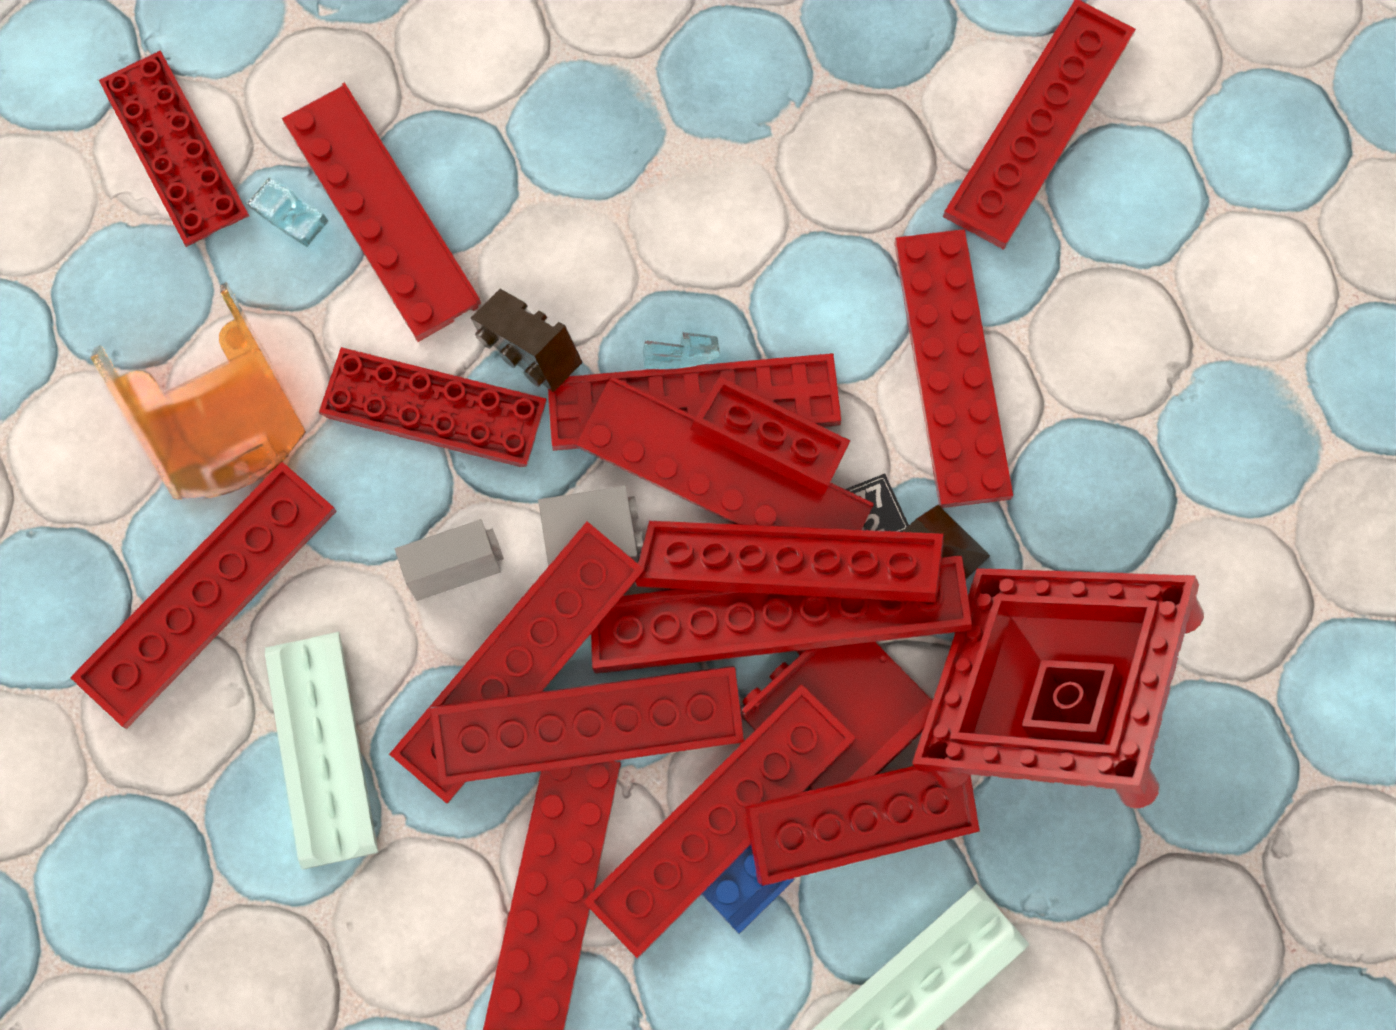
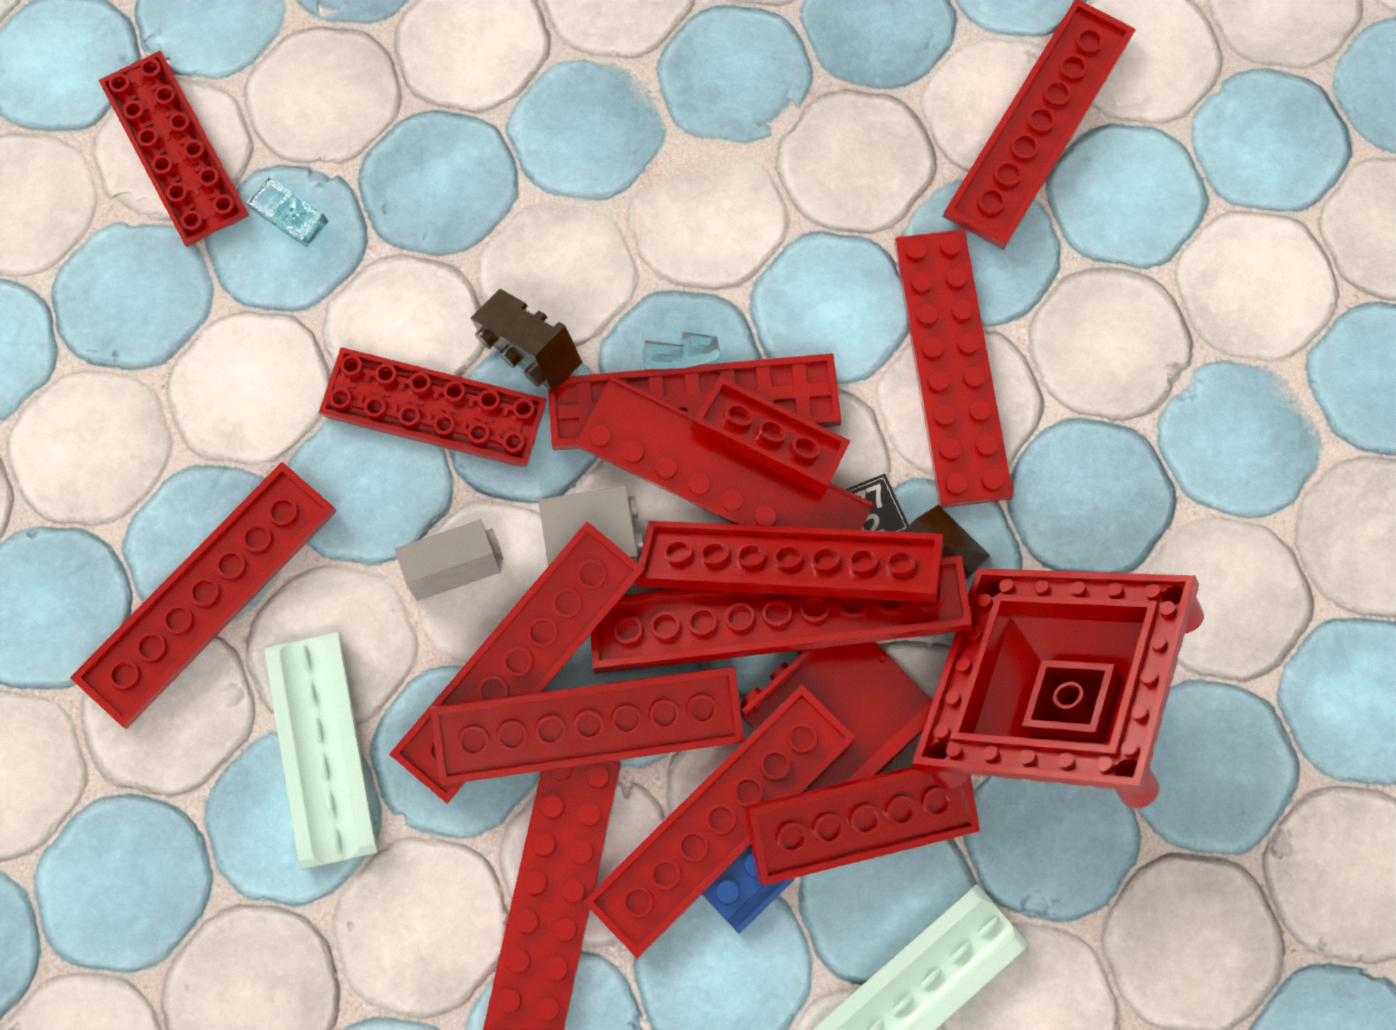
clear orange windscreen [90,282,306,500] -> none
red plate [282,82,481,342] -> none

